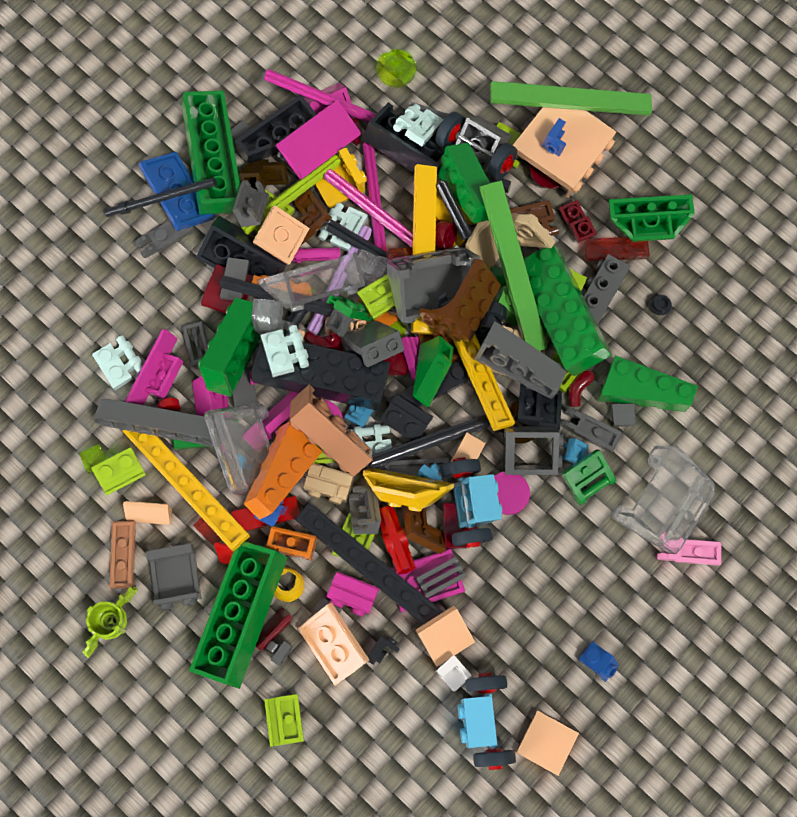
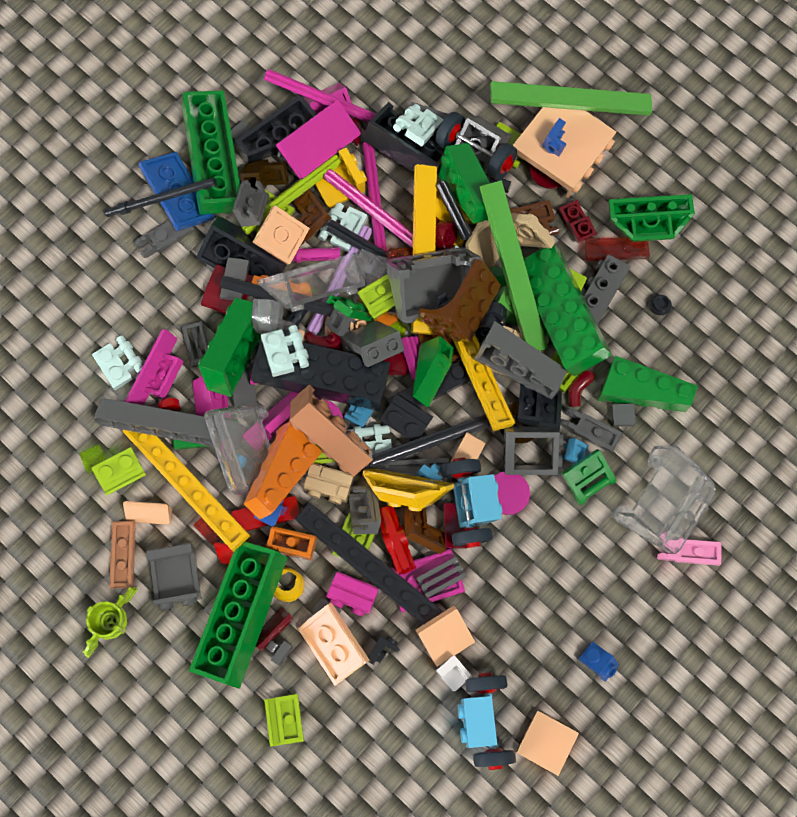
clear neon green tile [377,49,416,88] -> none

